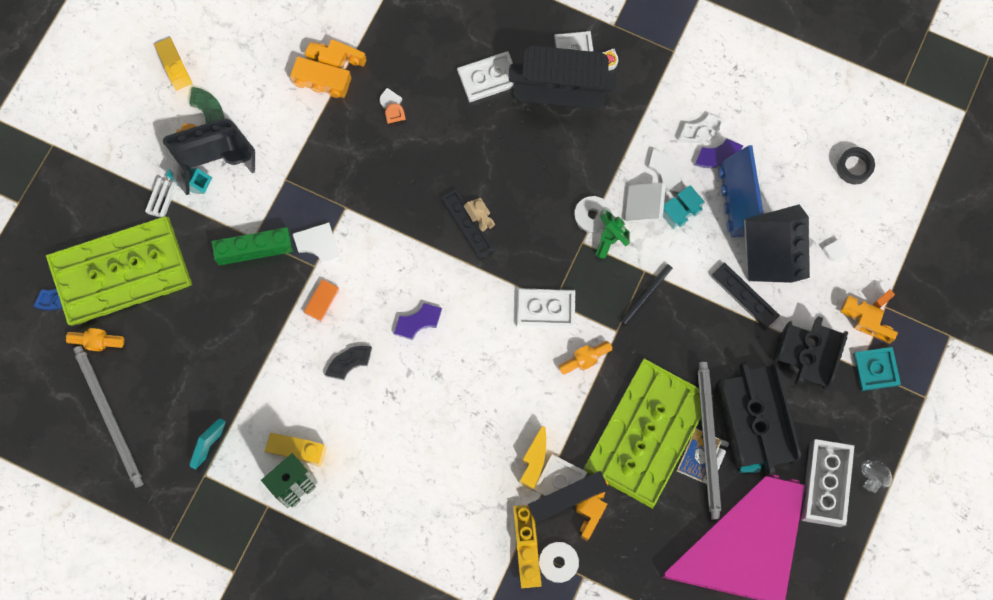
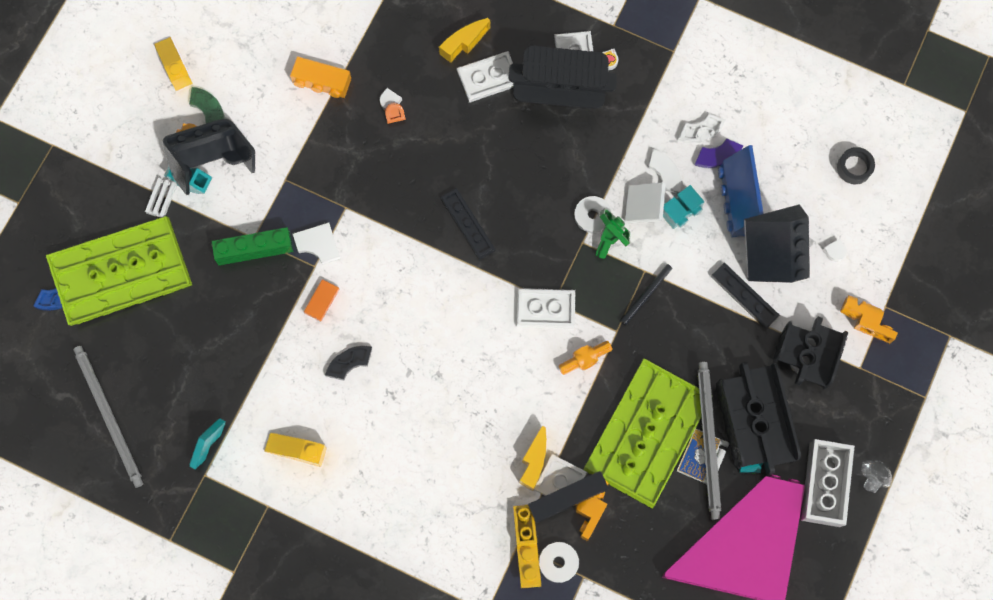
light orange axle [66,328,124,351] -> none
dark green brick [261,453,318,509] -> none
light orange plate [305,39,366,69] -> none
dark purple tile [394,303,442,340] -> none
tan plate [464,198,495,232] -> none
teal tile [853,347,901,391] -> none
orange tile [872,289,895,308] -> none
none -> yellow slope [439,18,490,63]

